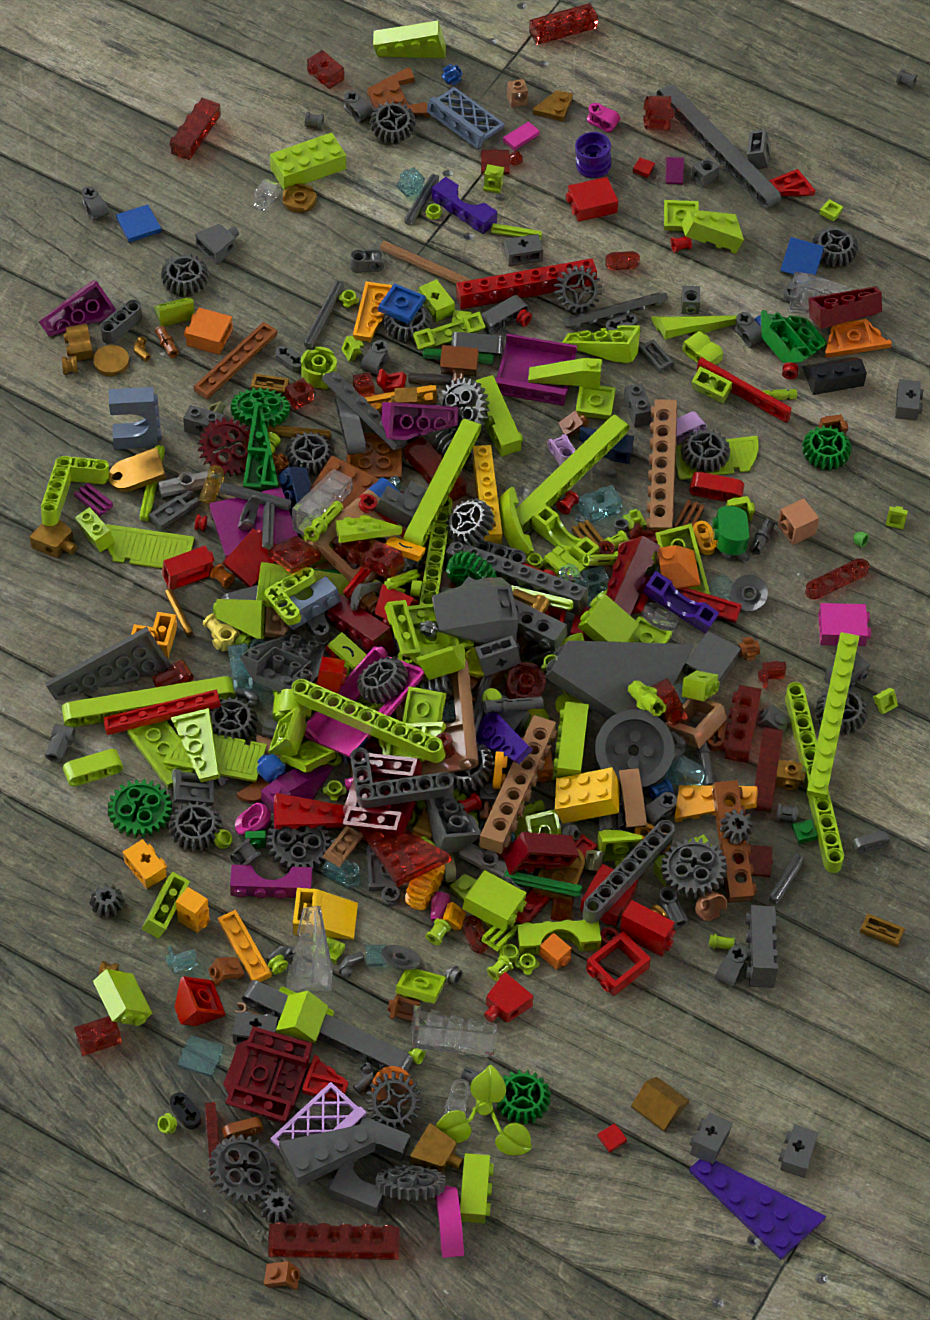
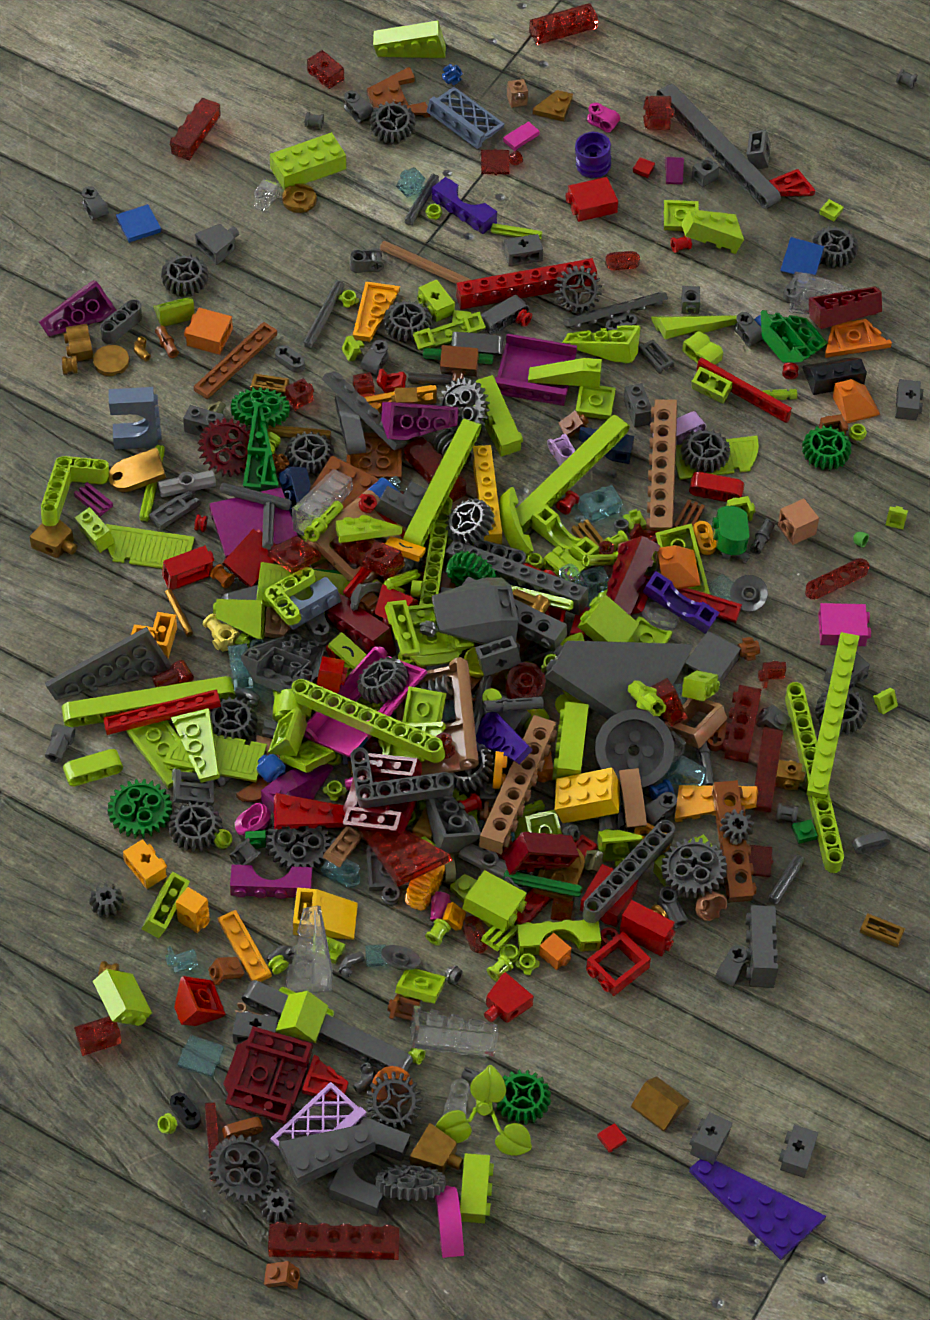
clear yellow piece [199,465,224,504] -> none
dark grey helmet [238,495,260,531] -> none
lime brick [301,347,337,390] -> none
blue tile [378,283,426,324] -> none
lime slope [416,646,465,680] -> none
lime brick [483,164,504,194] -> none
lime pin [709,933,735,950] -> none
none -> orange slope [833,379,880,423]
none -> lime plate [848,424,867,441]

